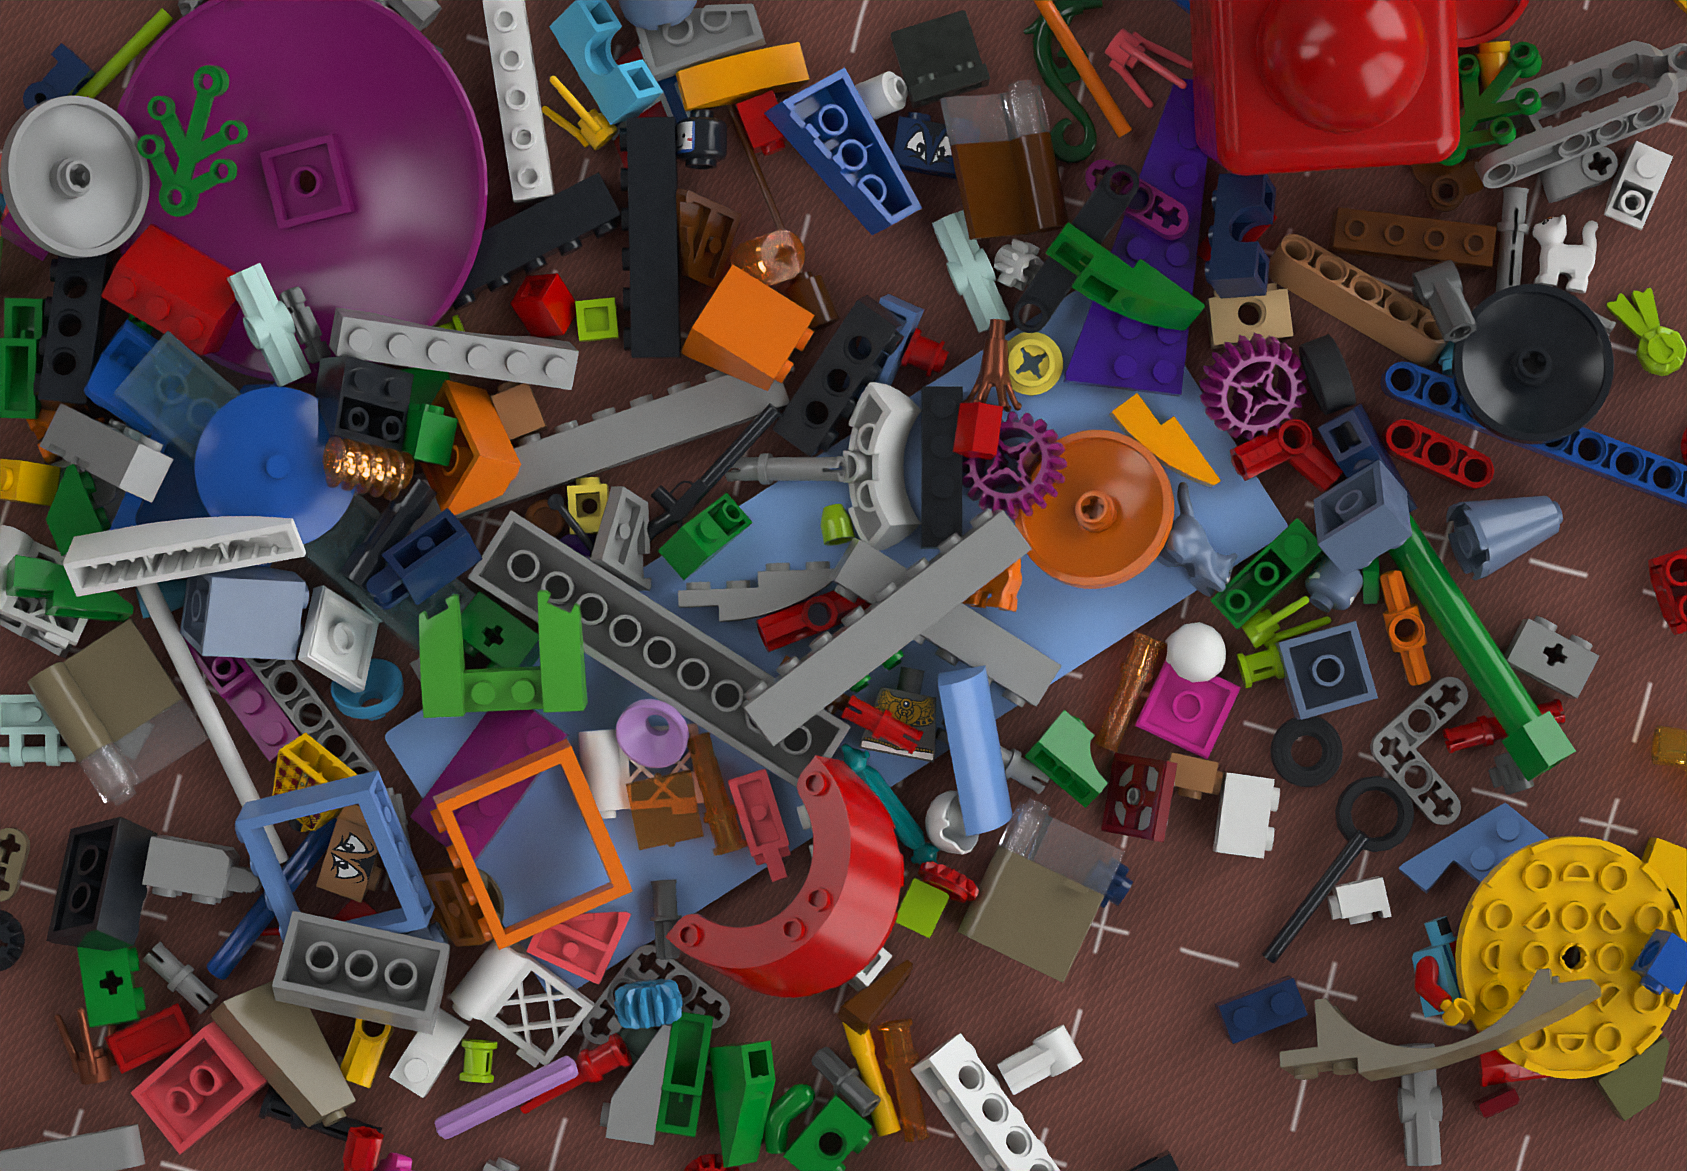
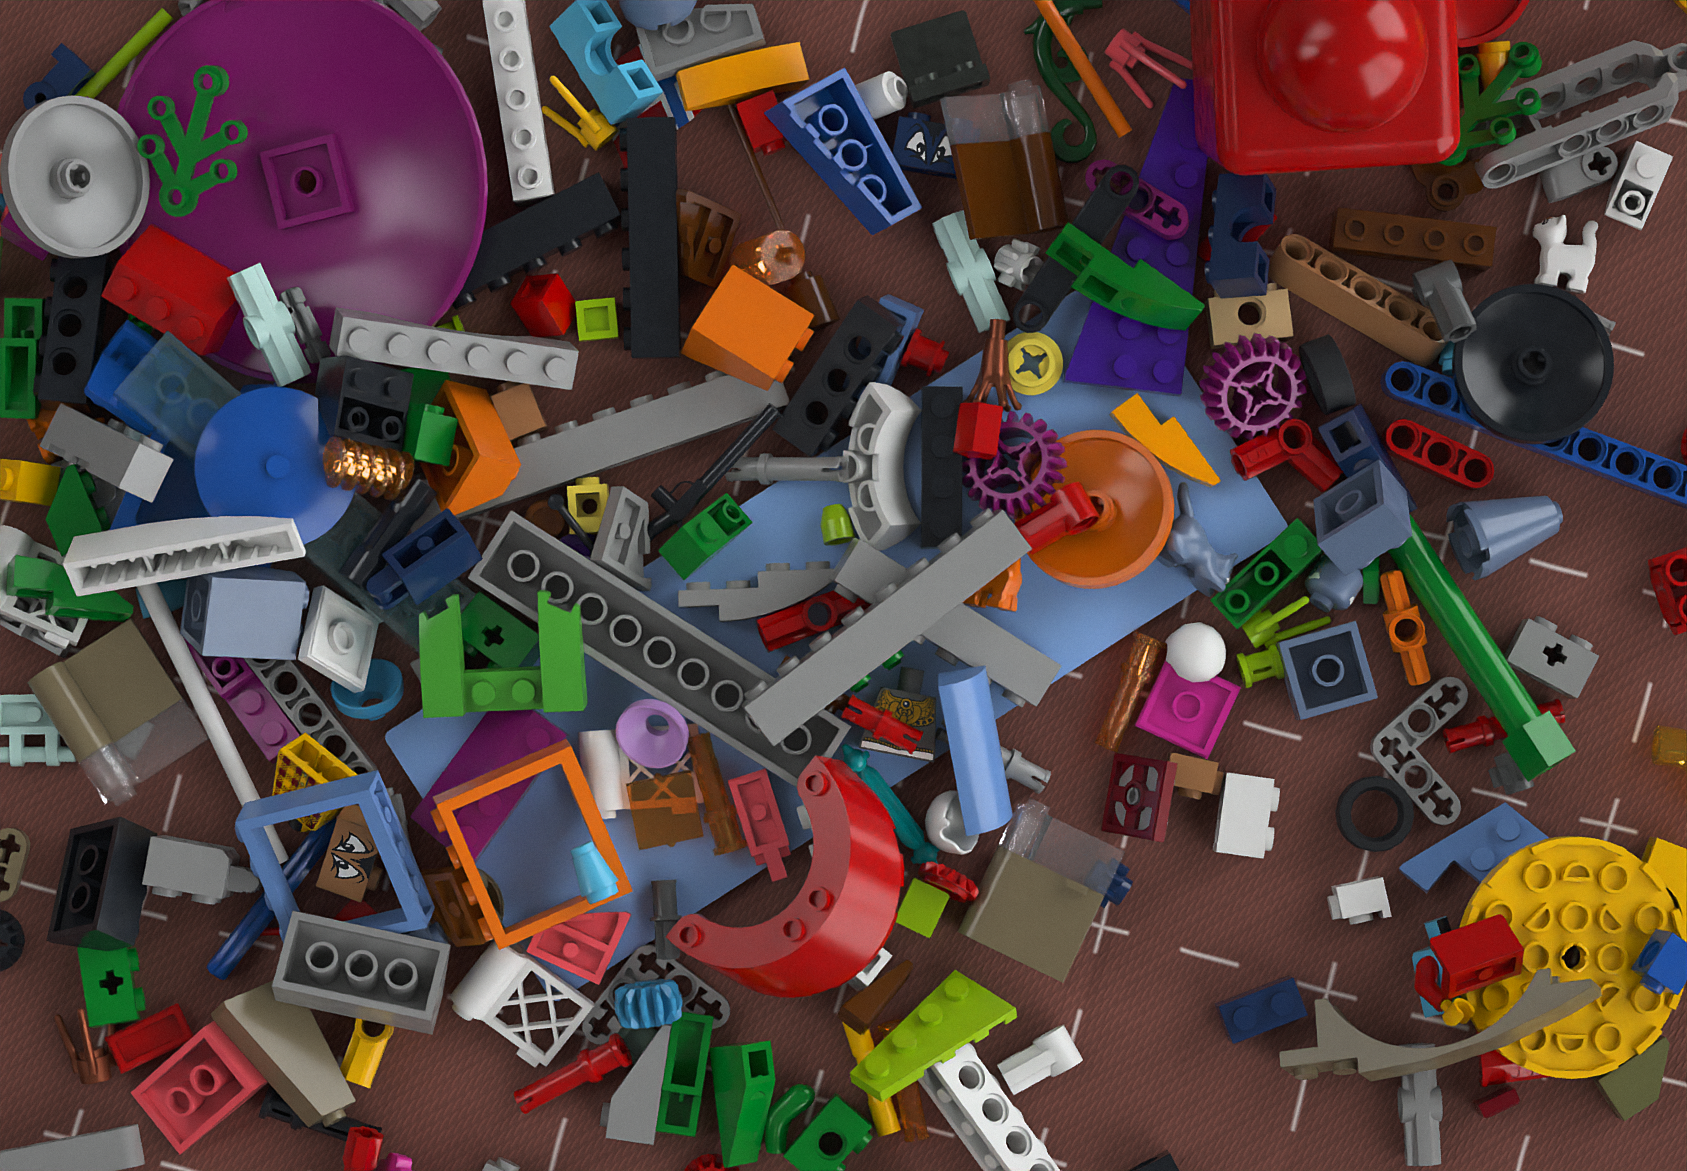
light grey pin [142,941,218,1015] -> none
white slope [389,1007,470,1098] -> none
lavender axle [435,1056,578,1139] -> none
lime bush [459,1039,498,1083] -> none
black head [676,110,727,170] -> none
dark grey axle [811,1046,881,1117] -> none
arch [1025,710,1108,808] -> none
black bar [1262,829,1371,964] -> none
black tyre [1270,716,1343,787] -> none
light grey pin [1496,187,1529,292] -> none
lime piece [1606,288,1687,376] -> none
none -> medium azure cone [570,841,619,904]
none -> lime wing [850,970,1017,1102]
none -> red piece [1014,482,1100,555]
none -> red panel [1429,914,1524,999]

